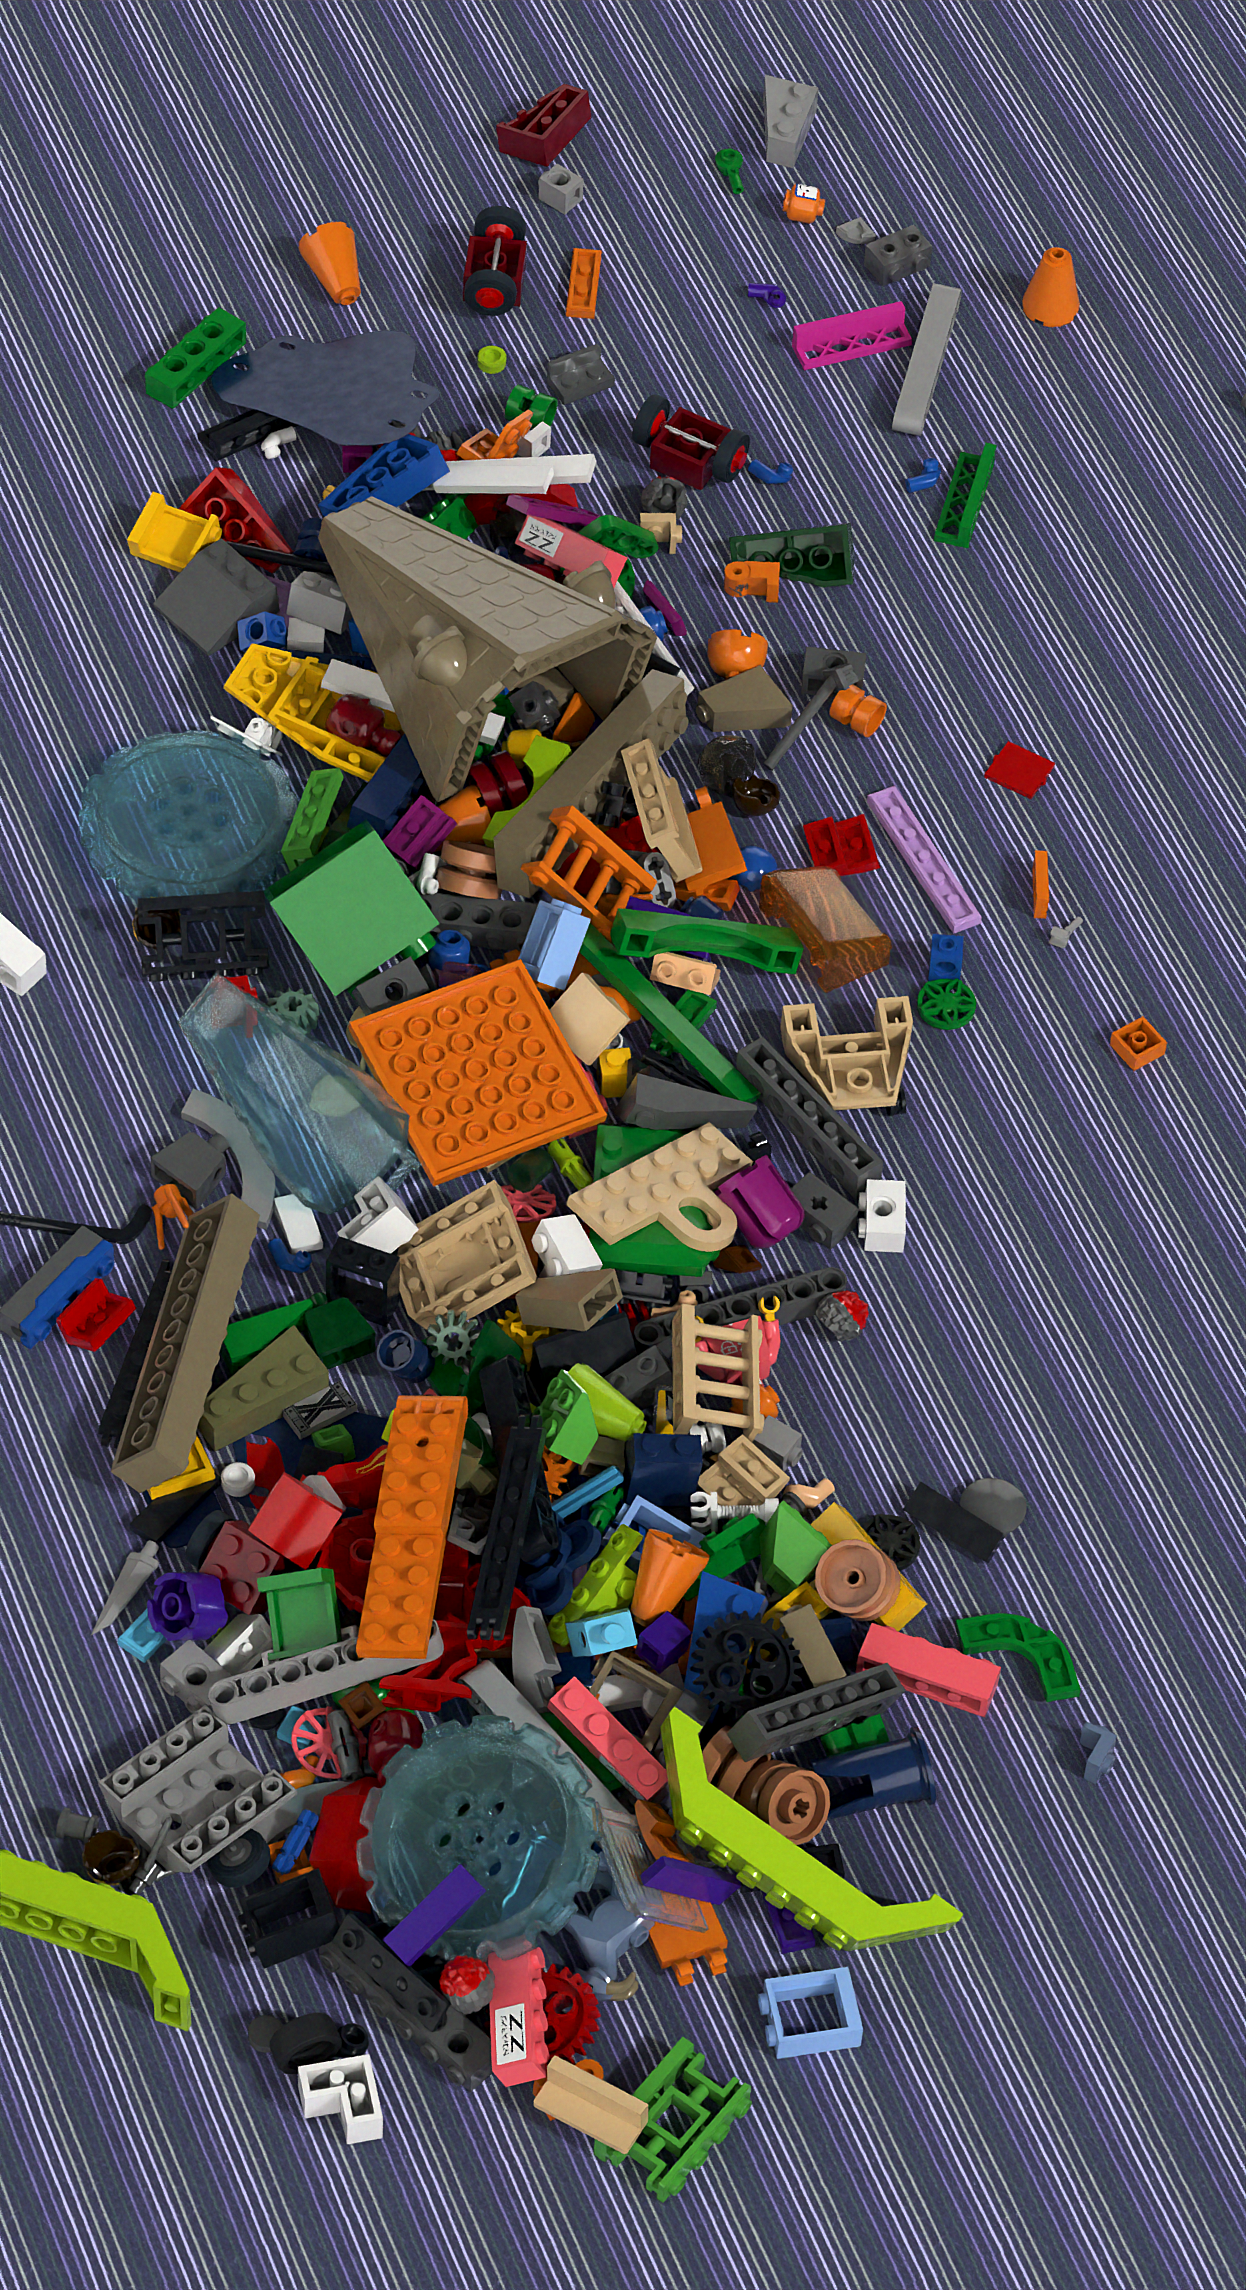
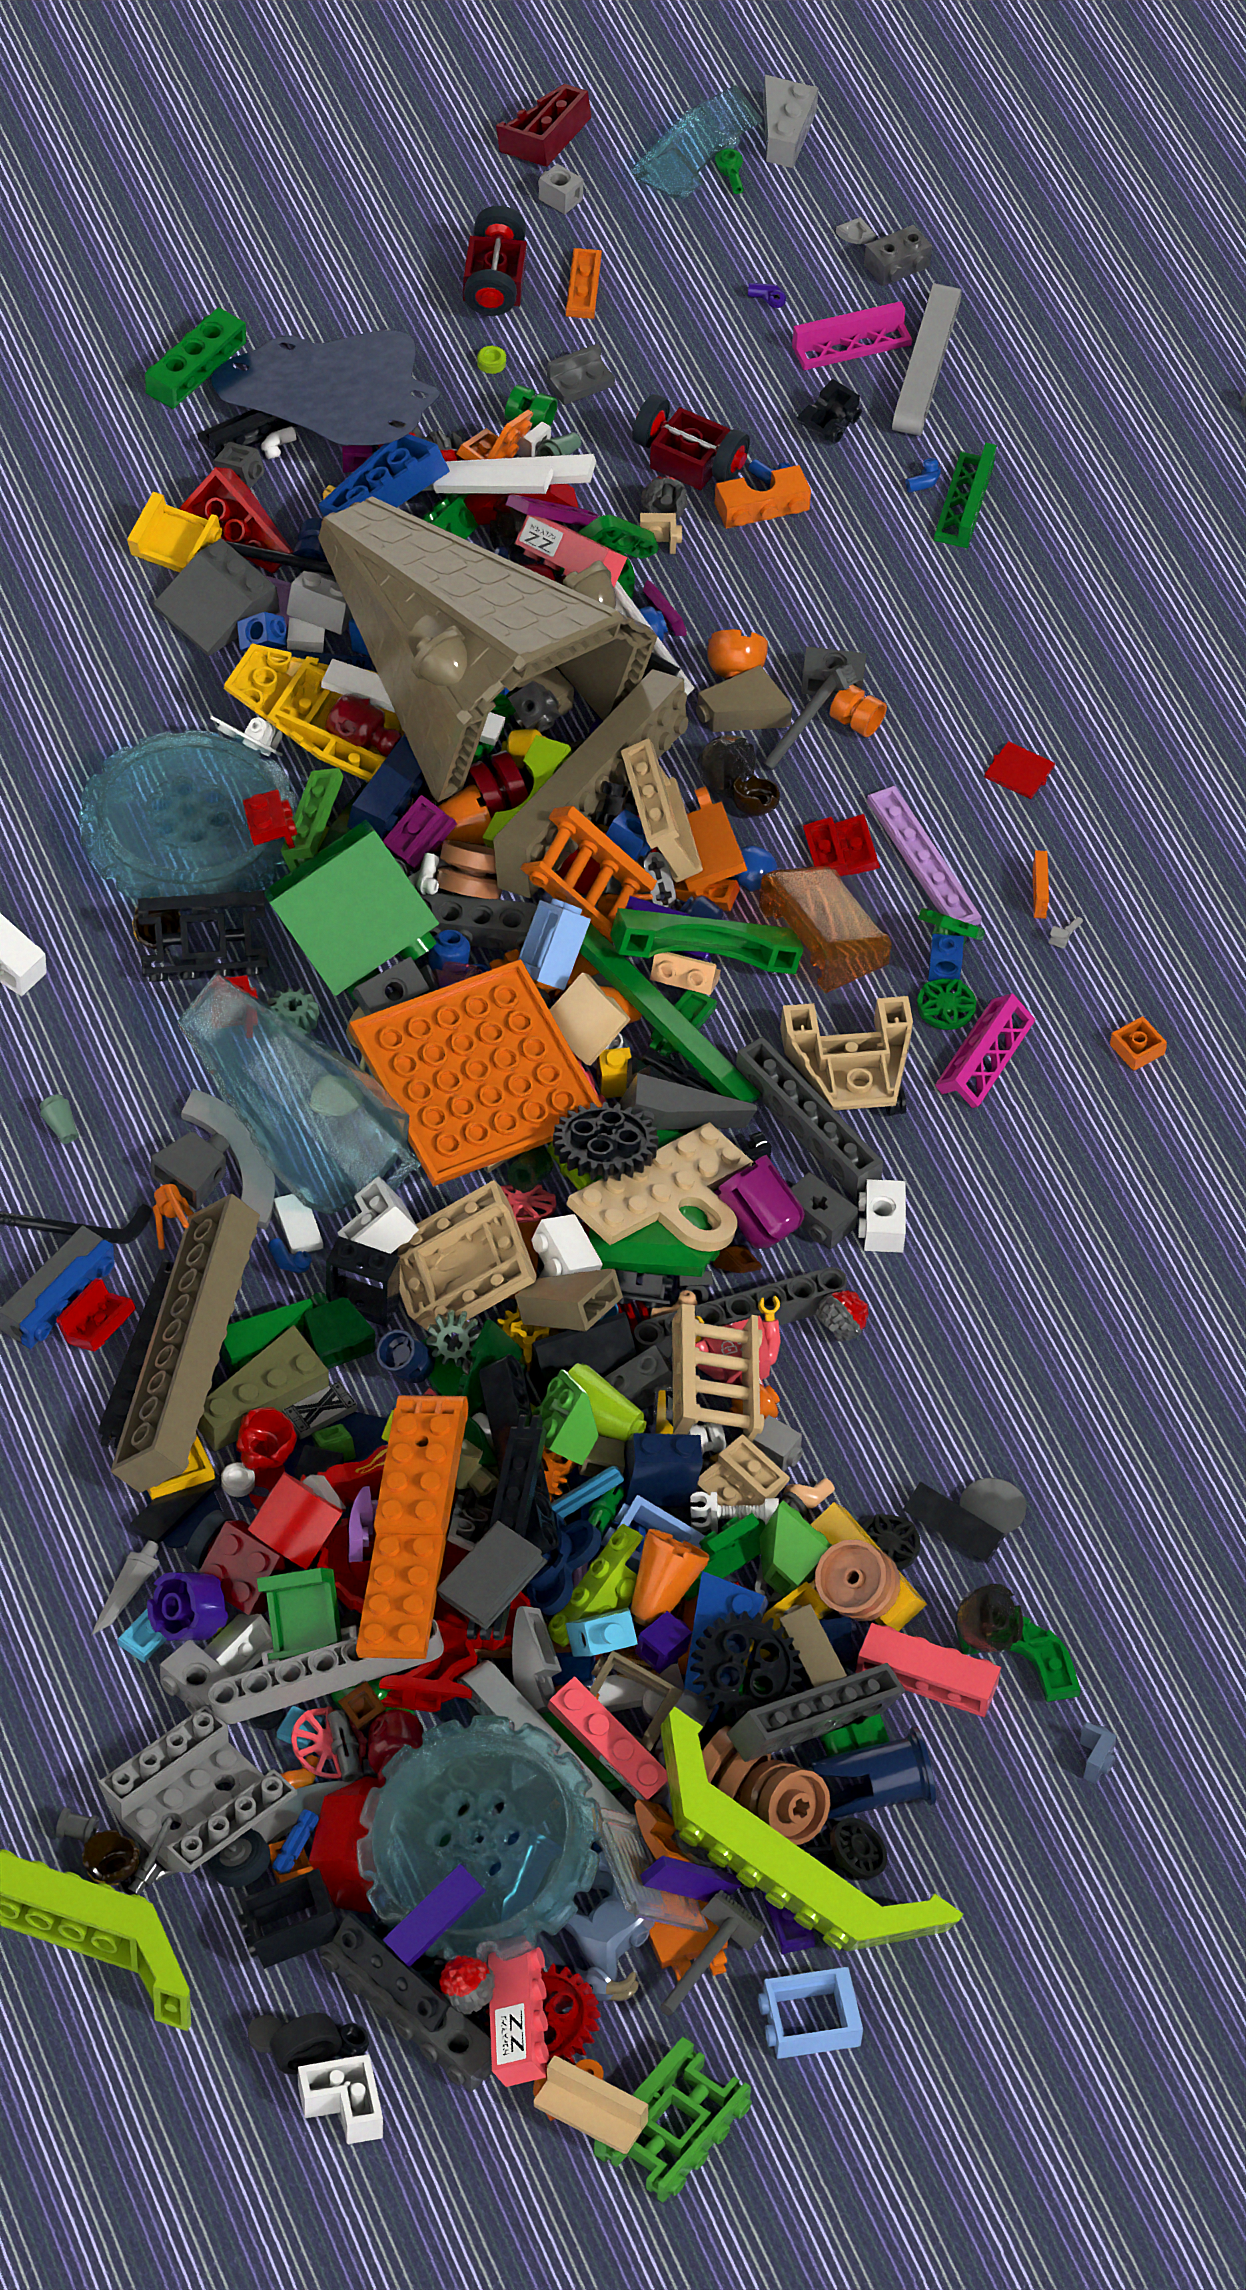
orange cone [298,222,361,305] -> none
orange slope [553,692,595,743] -> none
orange leg [724,561,780,603] -> none
dark green wedge [729,523,854,587] -> none
orange head [782,184,825,224] -> none
orange cone [1022,247,1080,327] -> none
none -> sand green cone [39,1094,79,1144]
none -> dark grey bracket [213,442,265,489]
none -> red hair [236,1407,297,1471]
none -> red bracket [242,789,298,849]
none -> medium lavender slope [348,1486,378,1562]
none -> dark grey piece [436,1521,547,1630]
none -> sand green cone [538,432,581,457]
none -> black gear [552,1102,659,1181]
none -> blue brick [606,809,651,861]
none -> clear light blue windscreen [630,85,763,199]
none -> dark grey piece [660,1890,766,2016]
none -> orange arch [714,465,811,529]
none -> black cylinder [797,379,862,444]
none -> pearl dark grey wheel [829,1817,887,1881]
none -> green plate [918,908,985,948]
none -> dark pink fence [934,993,1036,1108]
none -> clear smoke cylinder [956,1583,1024,1653]

